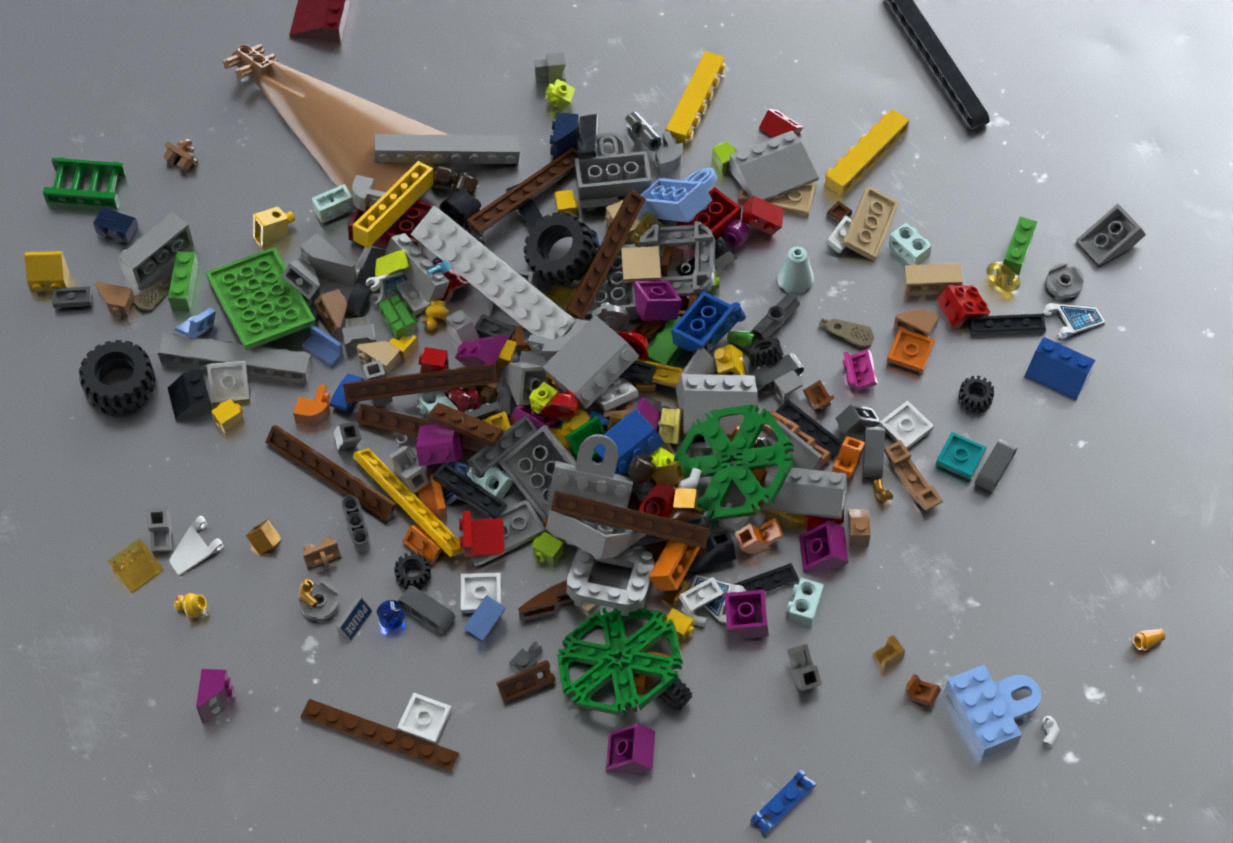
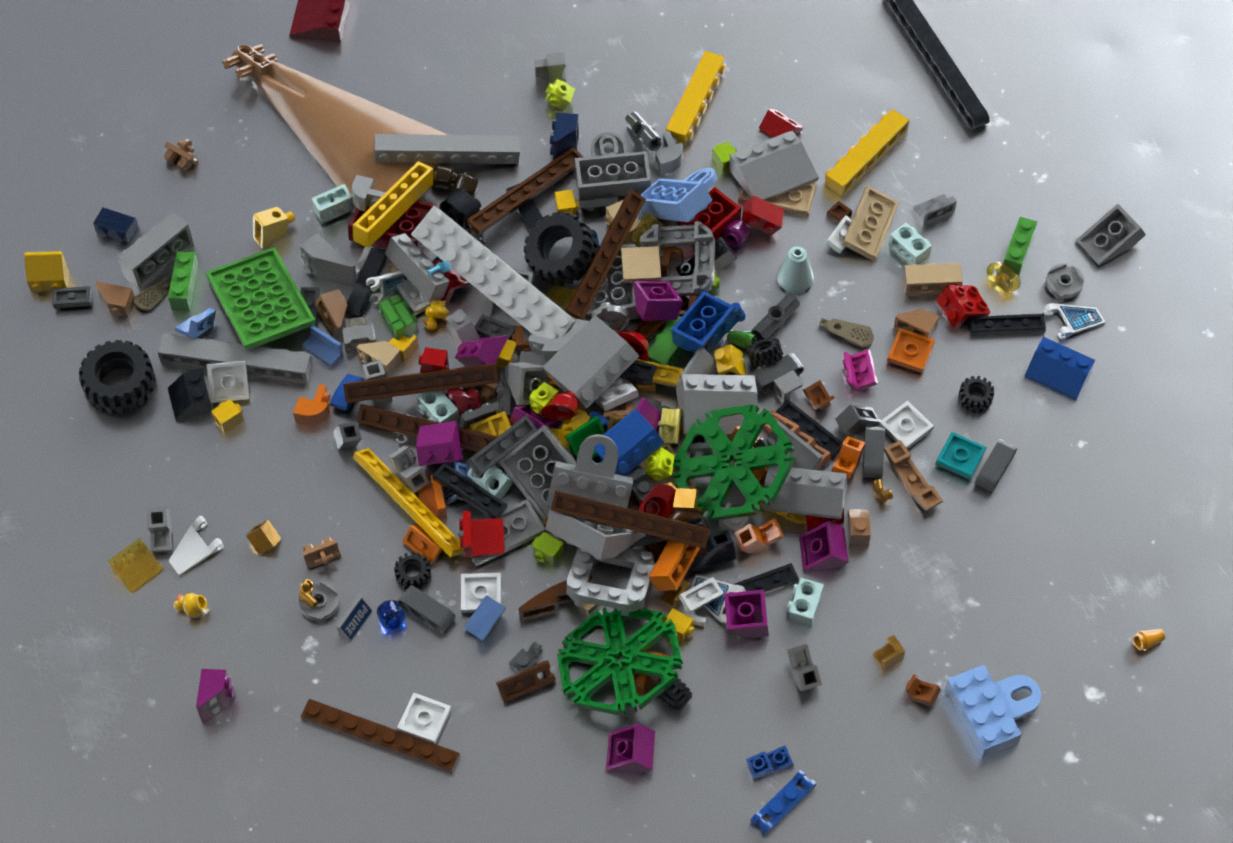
green fence [43,157,126,209] -> none
reddish brown plate [265,425,397,521] -> none
light grey slope [281,258,320,300] -> none
dark grey beam [342,495,371,553] -> none
neon yellow slope [375,249,410,277] -> none
reddish brown plate [427,402,504,447] -> none
black tile [578,114,598,159] -> none
dark brown head [627,453,656,484] -> none
pearl gold panel [654,460,684,486] -> none
white arm [677,468,701,489] -> none
white arm [1042,716,1060,748] -> none
none -> blue slope [746,745,794,779]
none -> flat silver panel [913,194,957,225]

